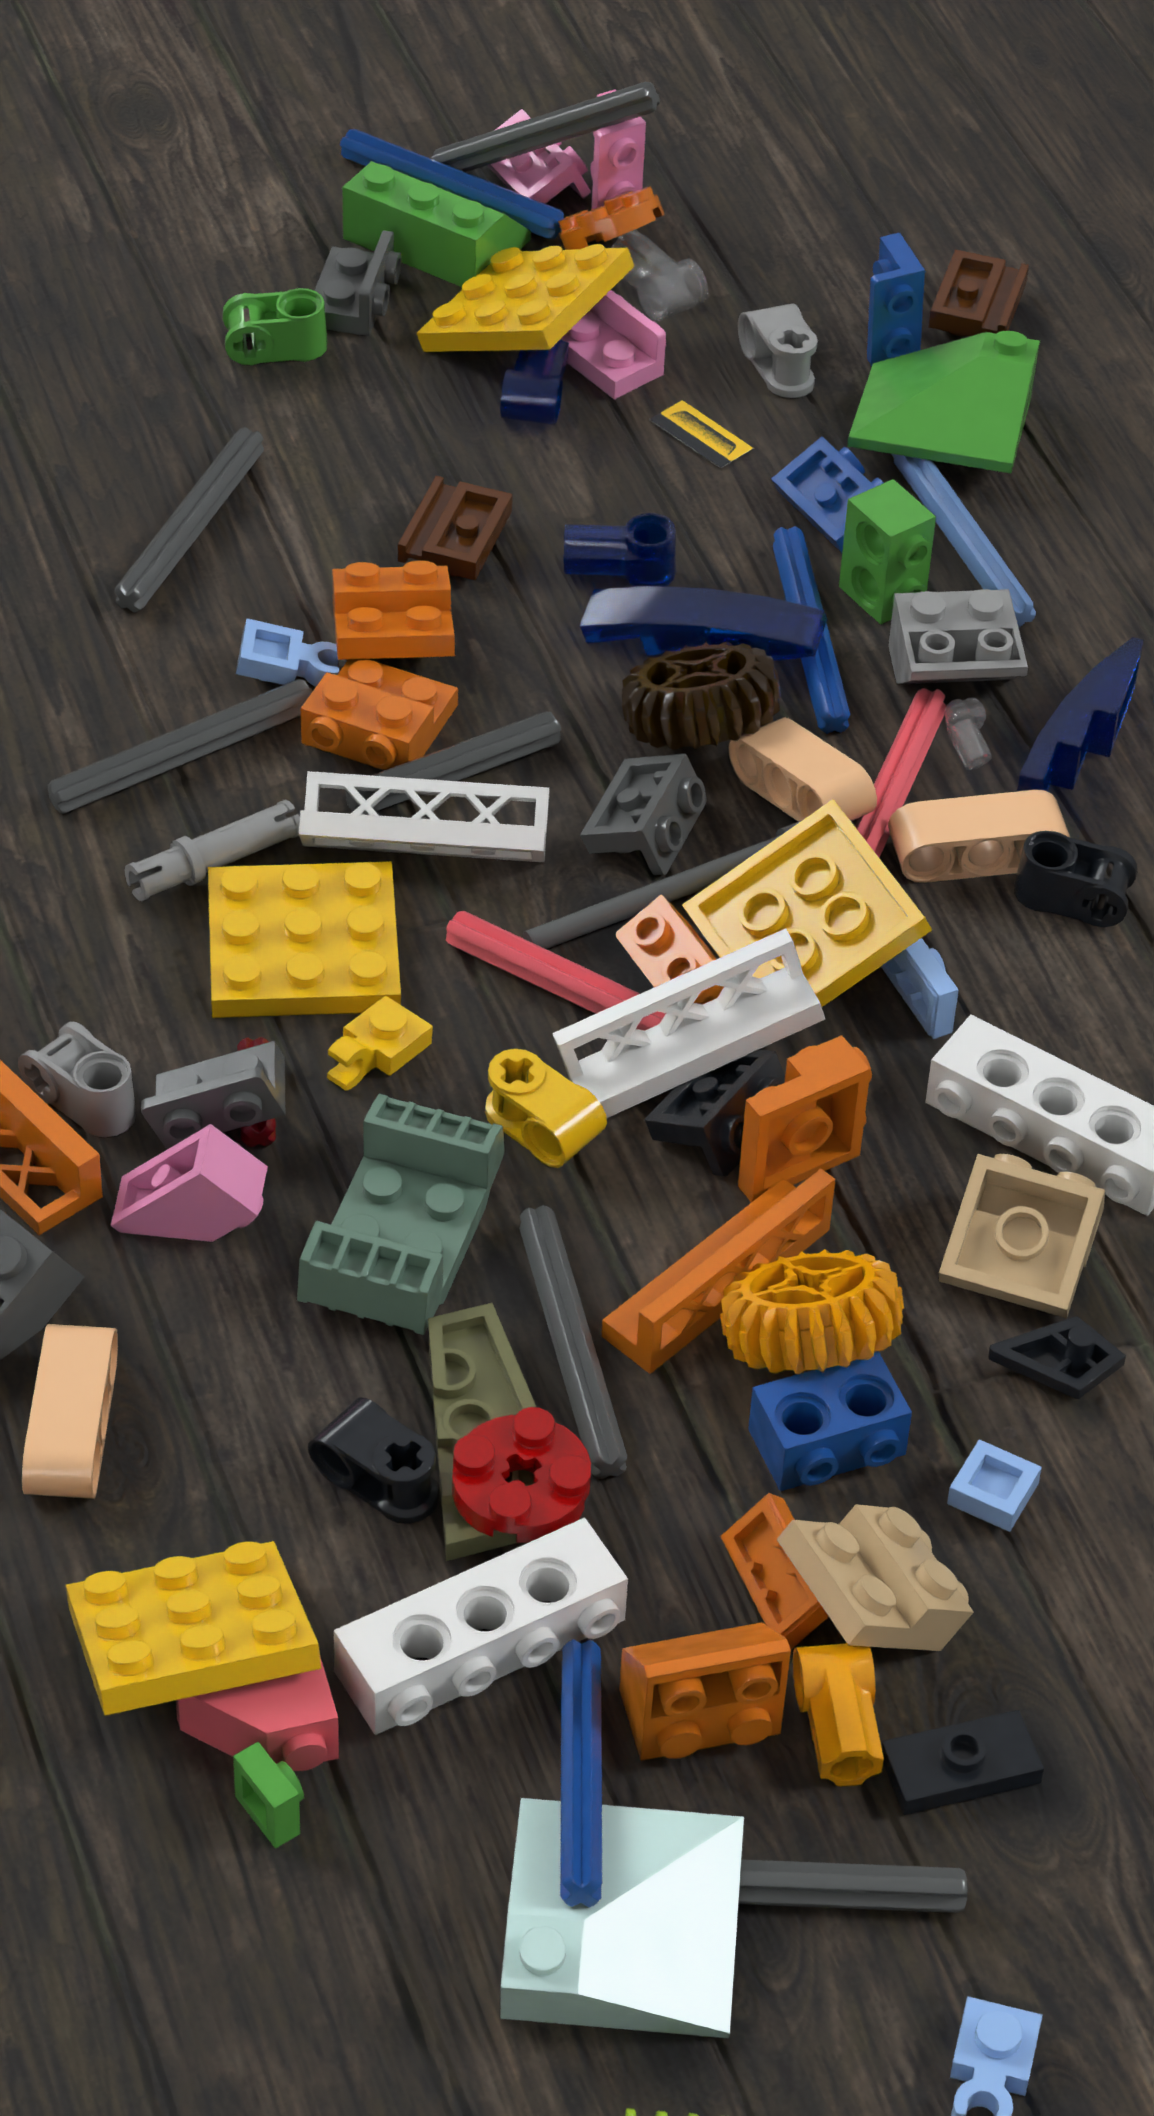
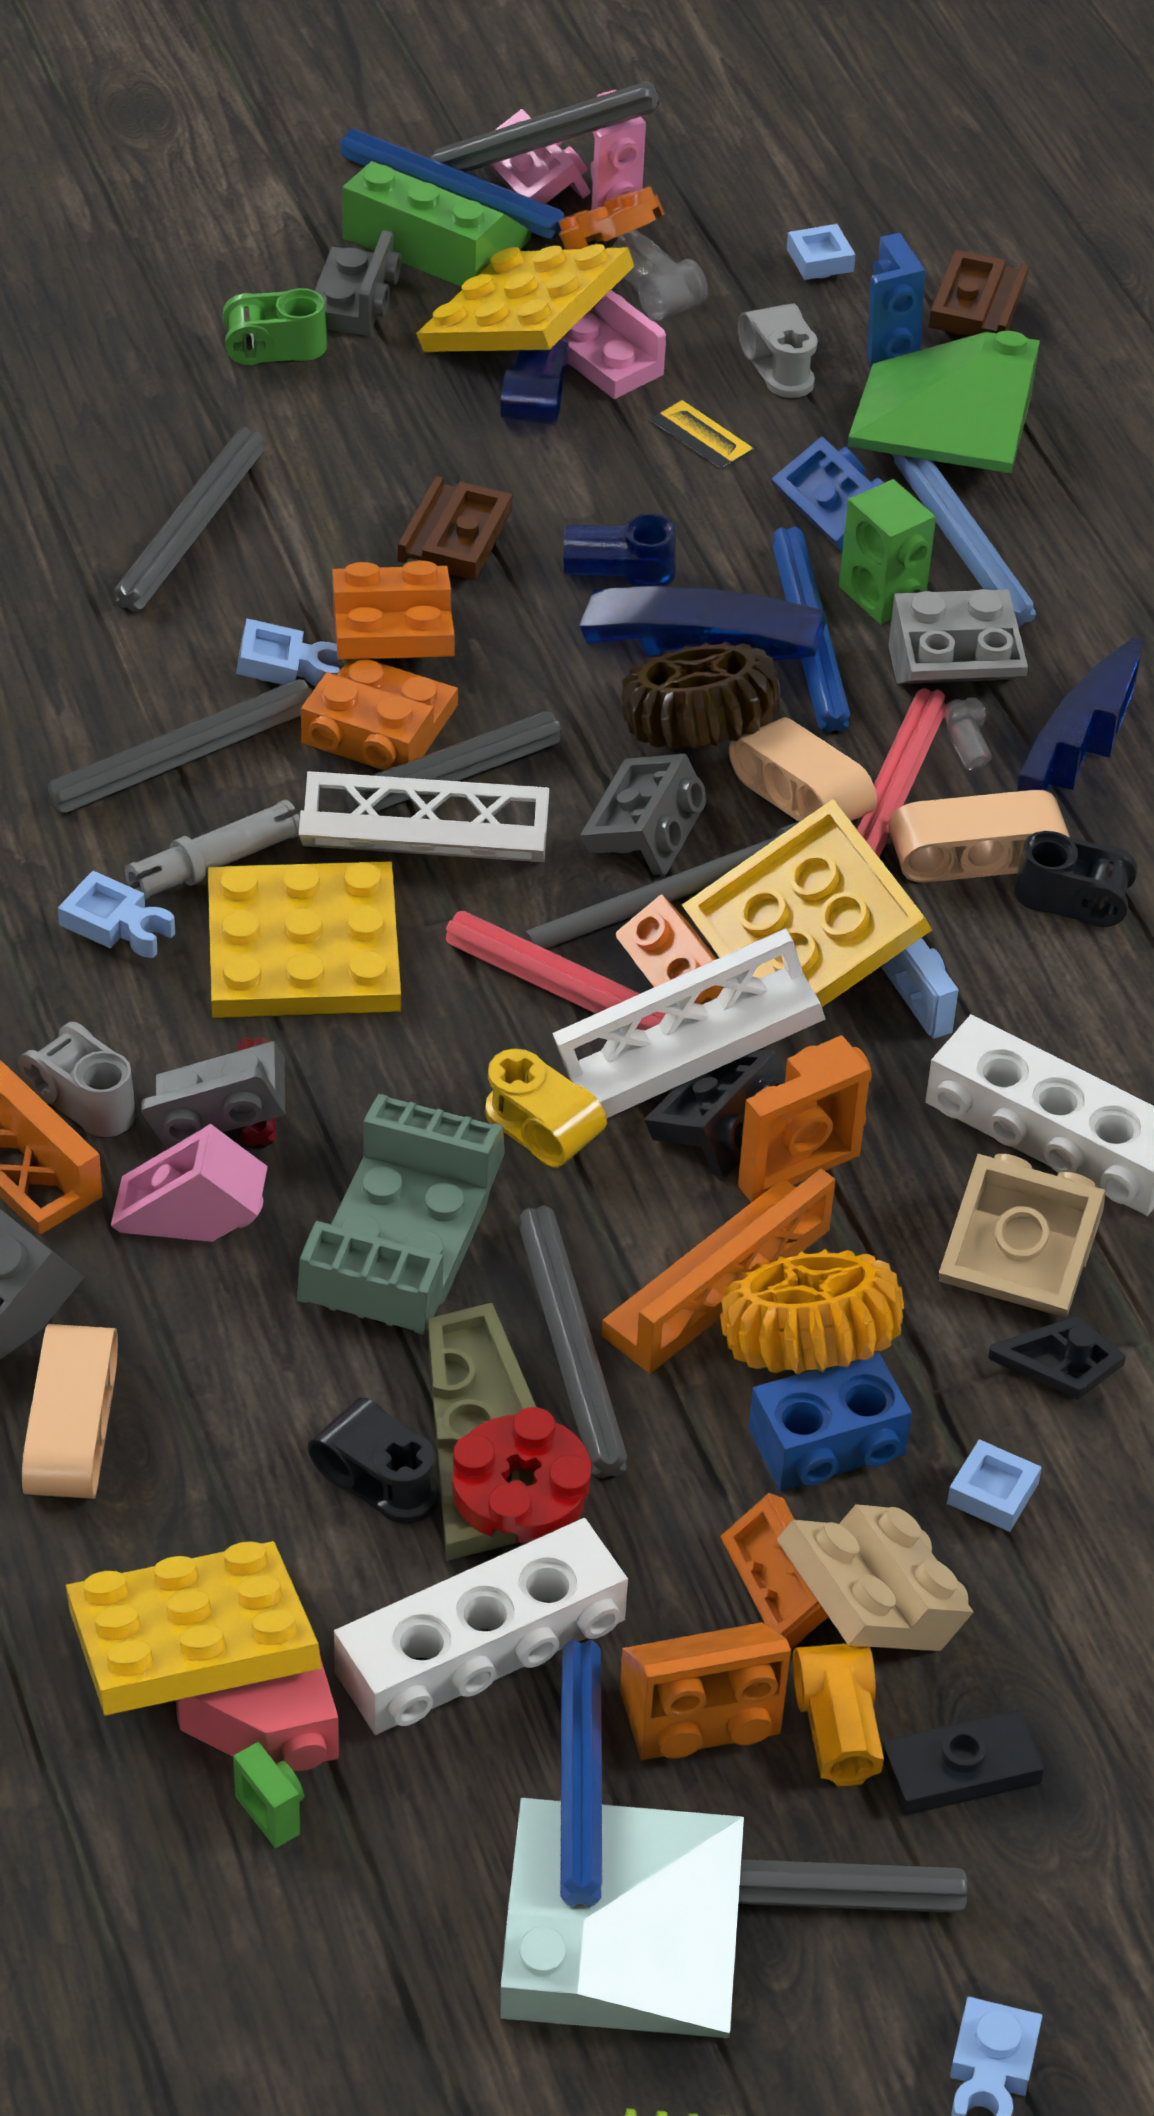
yellow plate [327,995,433,1091] -> none
none -> light blue plate [58,871,175,958]
none -> light blue plate [787,224,855,280]

